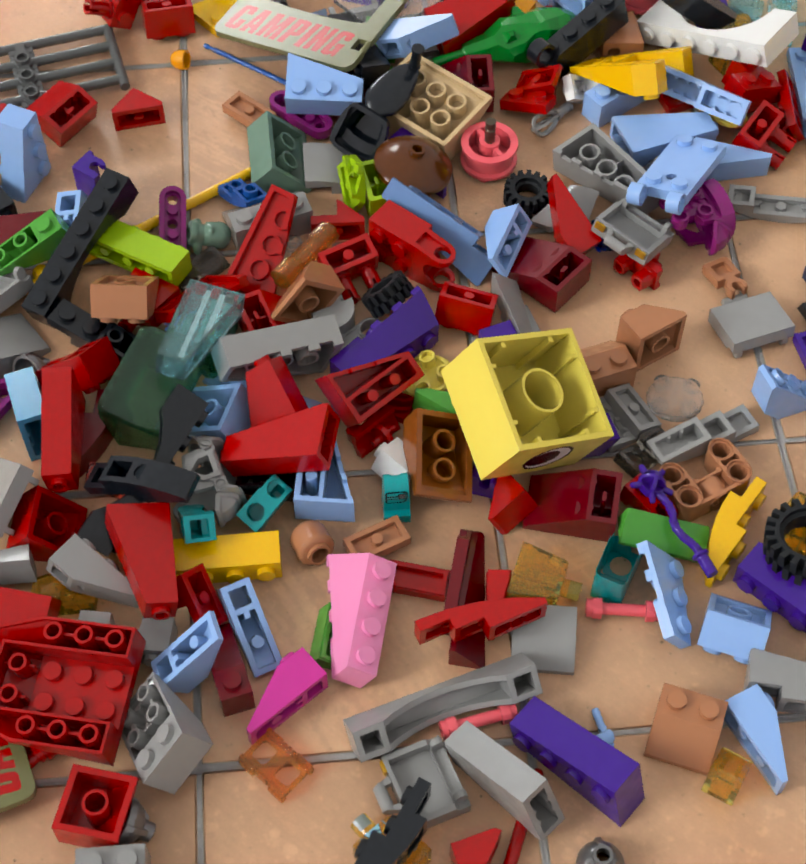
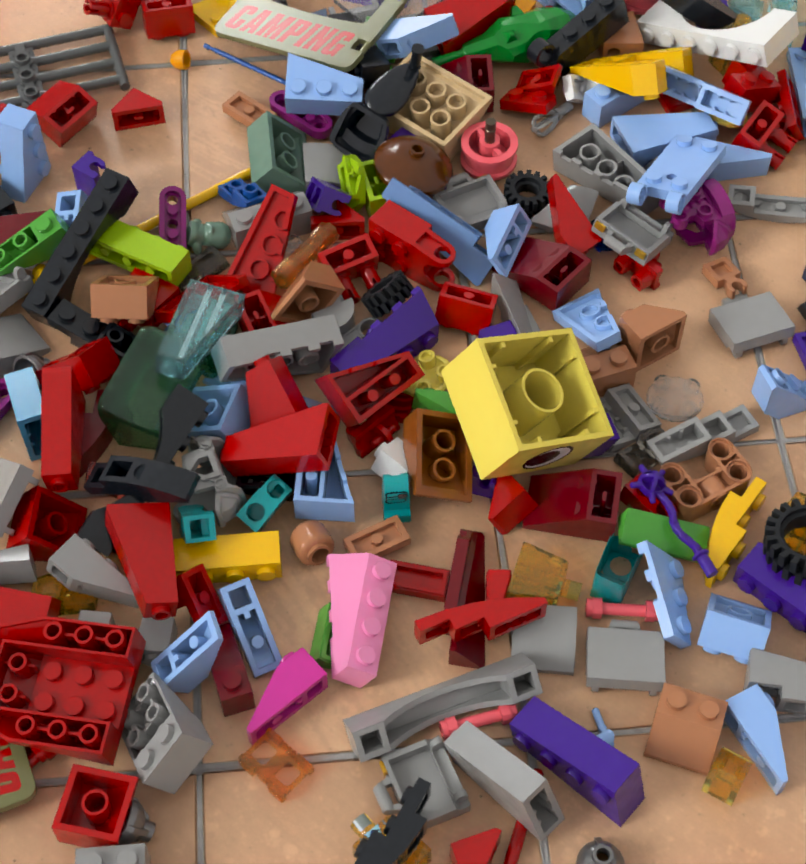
none -> dark purple hinge [305,176,352,216]
none -> light grey piece [433,172,508,231]
none -> light blue wing [552,288,622,352]
none -> light grey piece [586,619,666,696]

